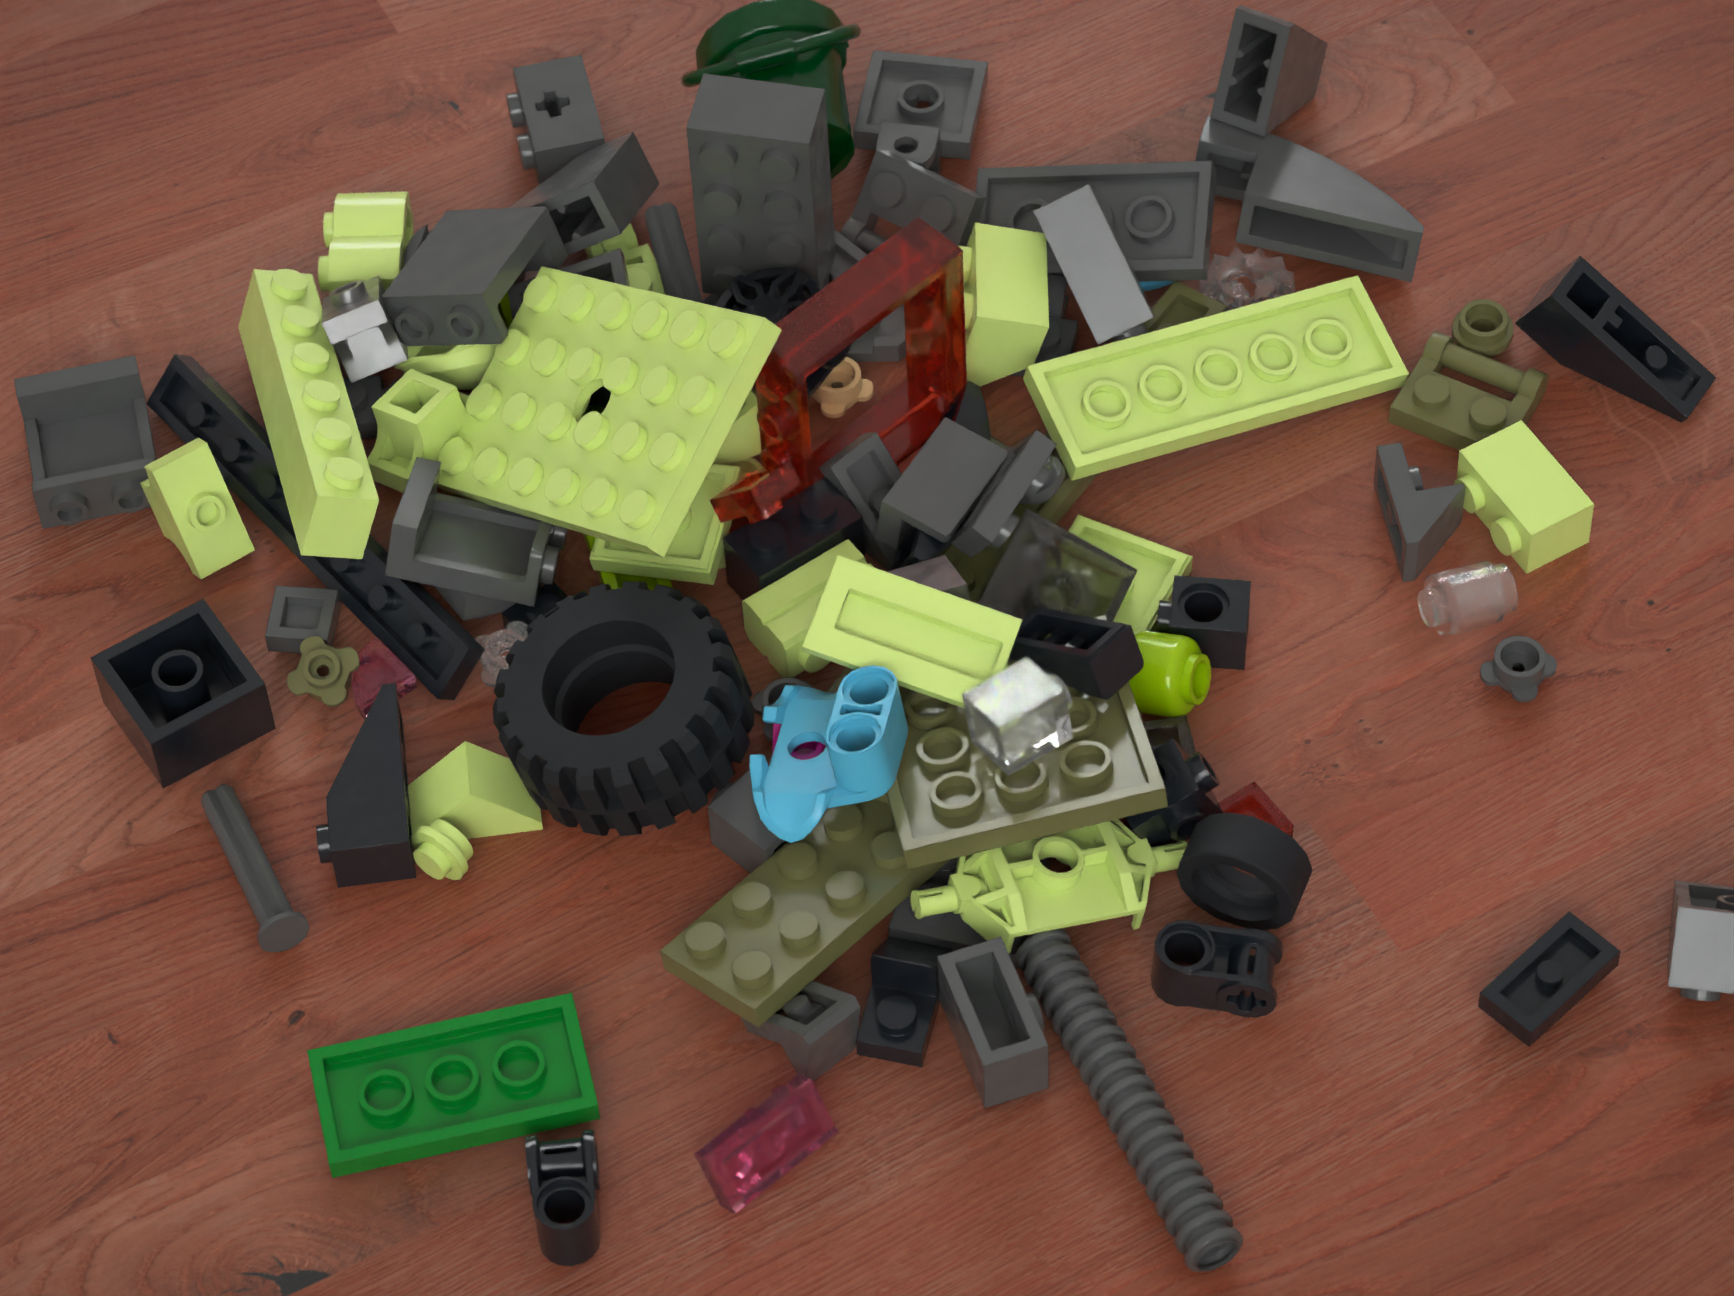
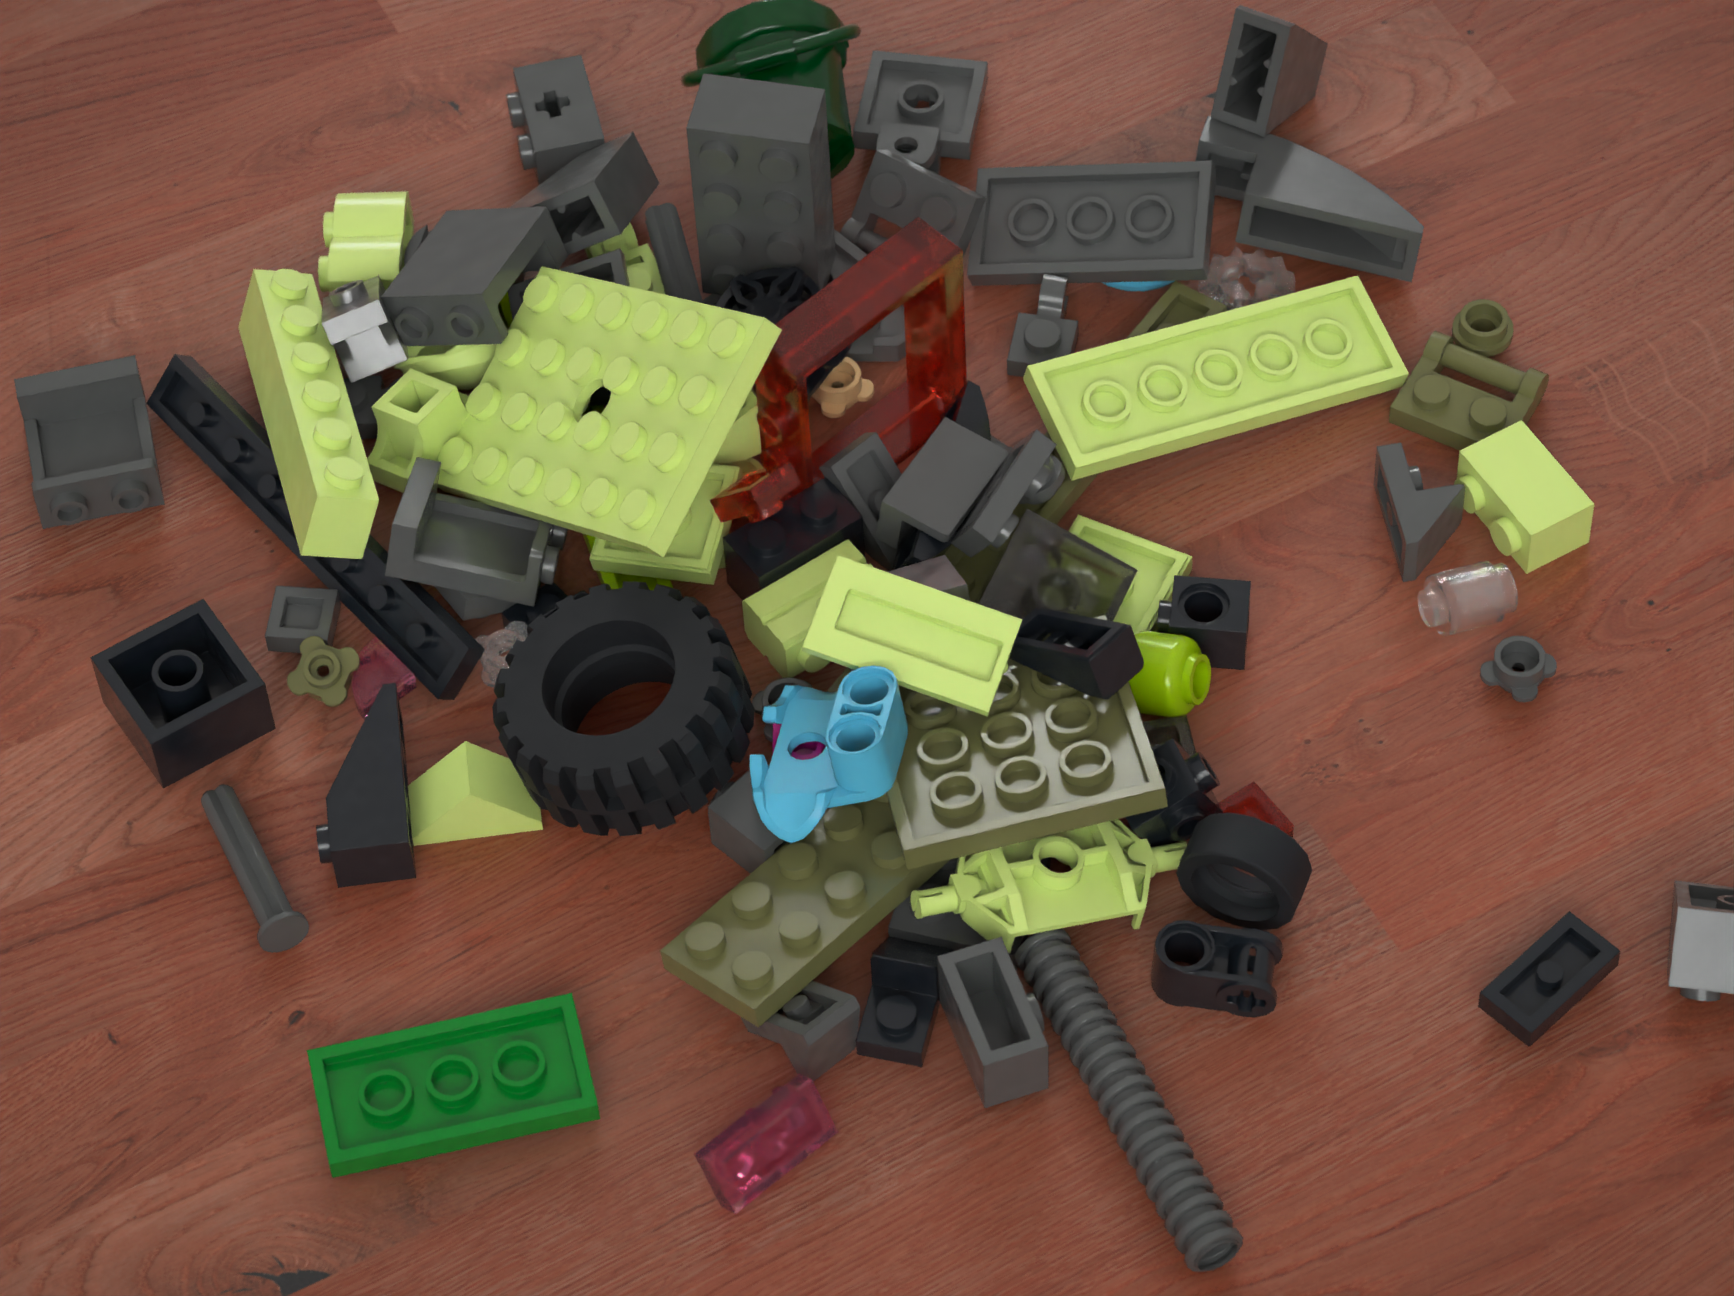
yellowish green brick [140,438,255,579] -> none
yellowish green plate [411,819,473,880] -> none
black piece [525,1129,601,1266] -> none
yellowish green slope [938,223,1049,395] -> none
clear brick [962,657,1073,776] -> none
slope [1033,184,1155,344] -> none
black slope [1515,256,1716,422] -> none

